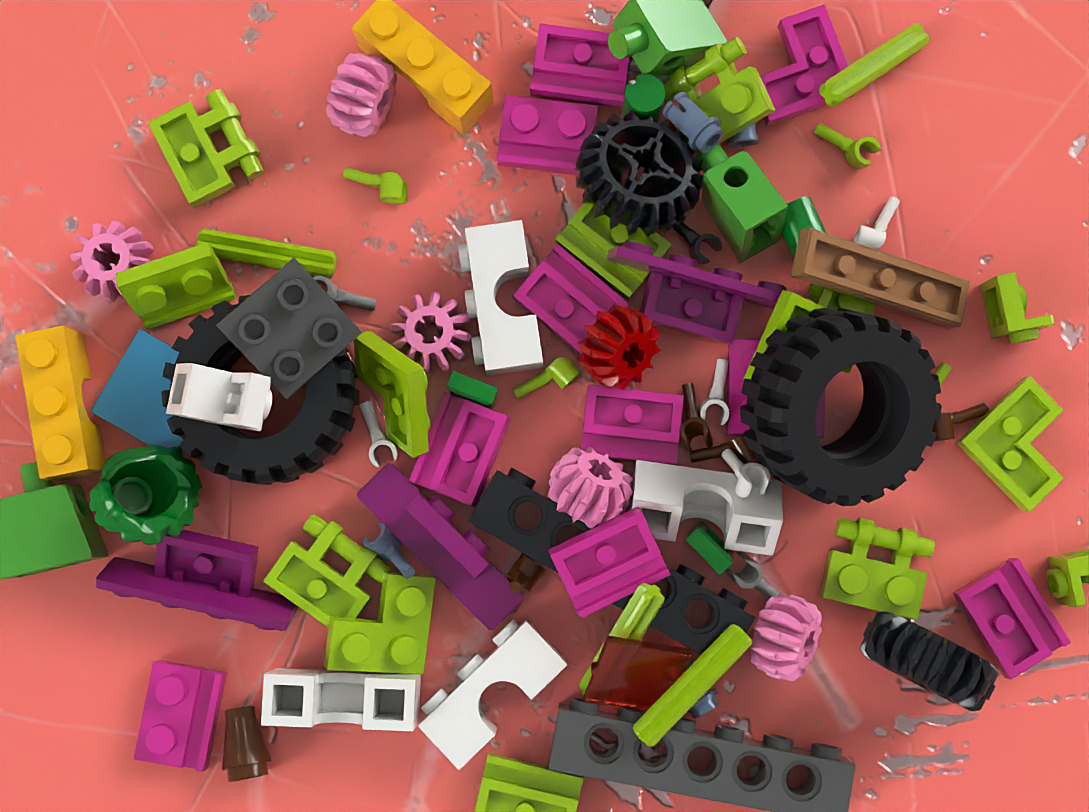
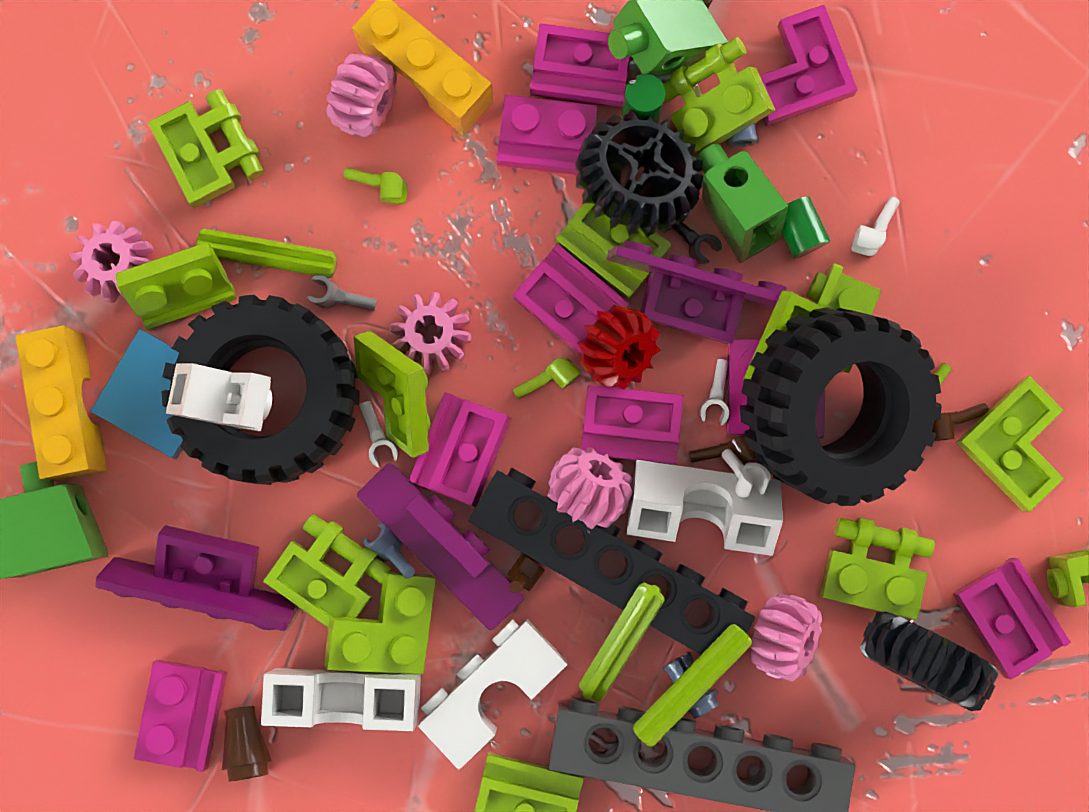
green hair [89,445,202,545] -> none
dark grey hinge [216,257,362,399] -> none
green tile [447,371,500,409] -> none
white arch [458,220,543,376] -> none
dark pink plate [548,507,671,618] -> none
clear red piece [584,635,692,712] -> none
sand blue pin [663,92,724,153] -> none
reddish brown hand [680,383,713,453] -> none
green tile [685,521,734,575] -> none
light grey hand [725,551,780,599] -> none
medium nougat tile [791,227,970,328] -> none
lime hand [813,122,881,169] -> none
lime axle [819,24,930,107] -> none
lime bracket [980,272,1054,344] -> none

